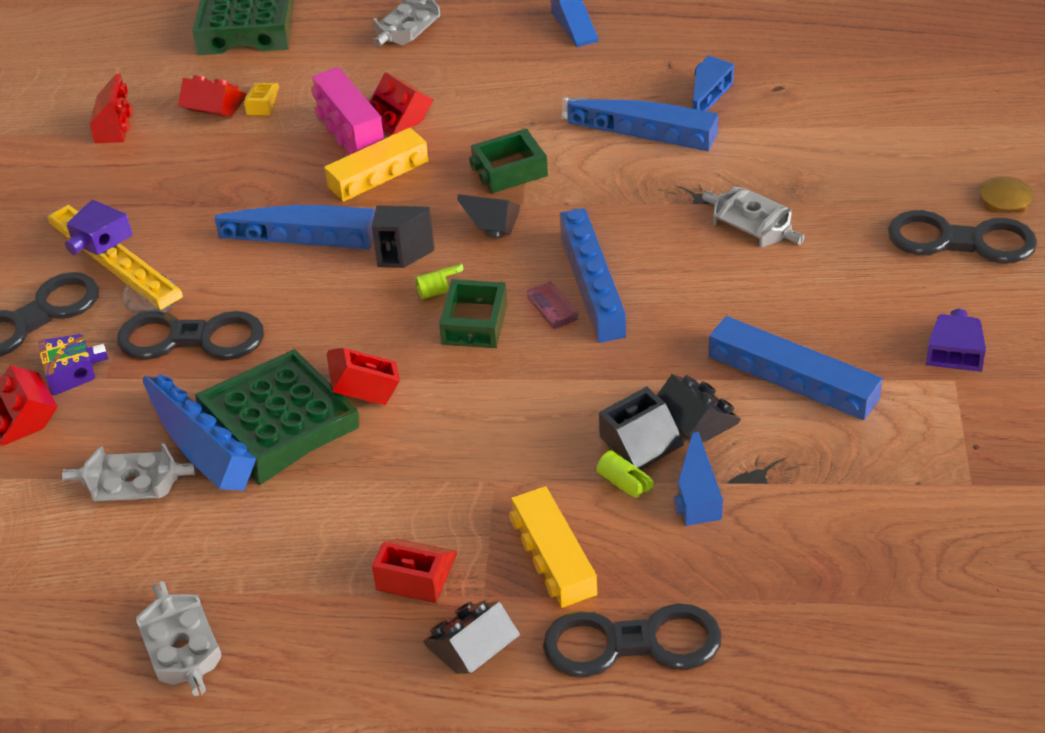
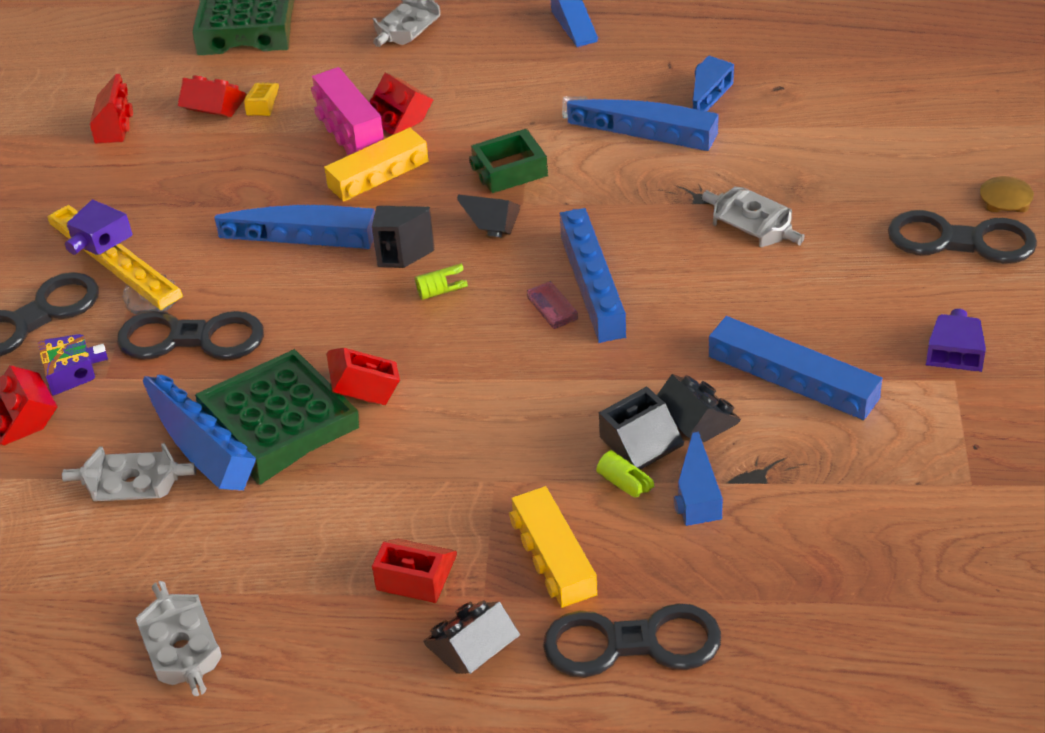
dark green window [439,279,507,348] -> none

